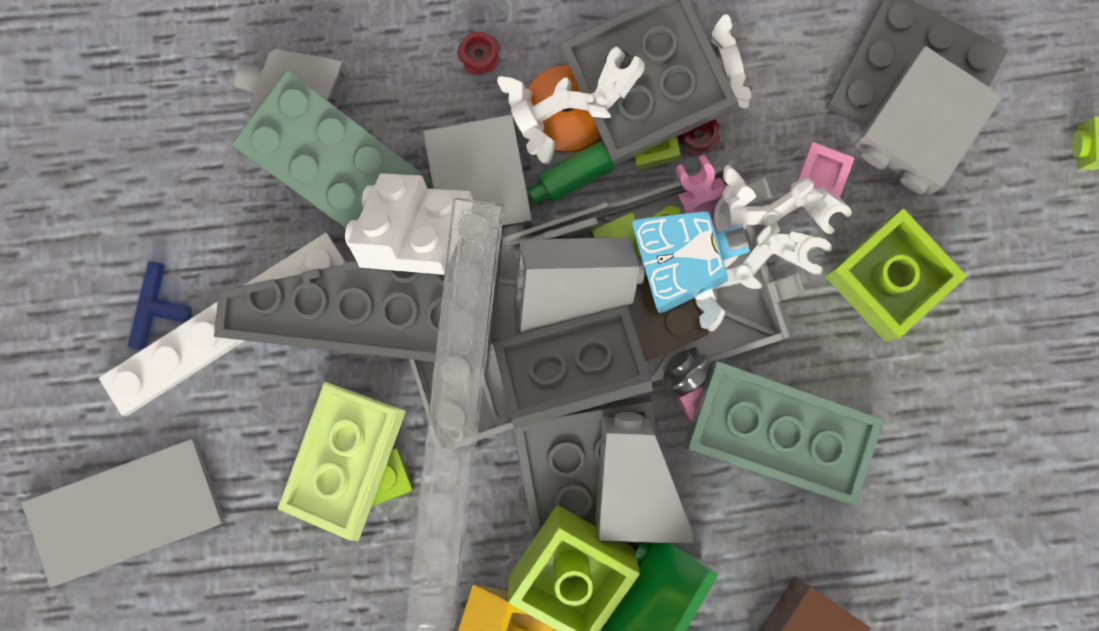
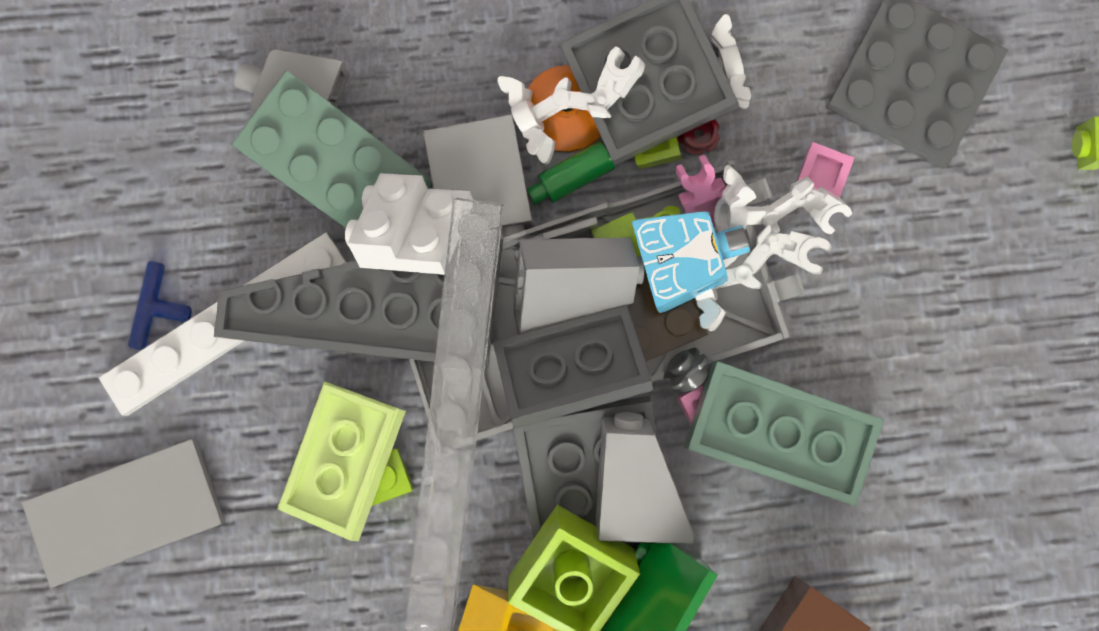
dark red plate [457,32,501,75] -> none
lime brick [825,208,967,342] -> none
light grey brick [854,46,1003,195] -> none

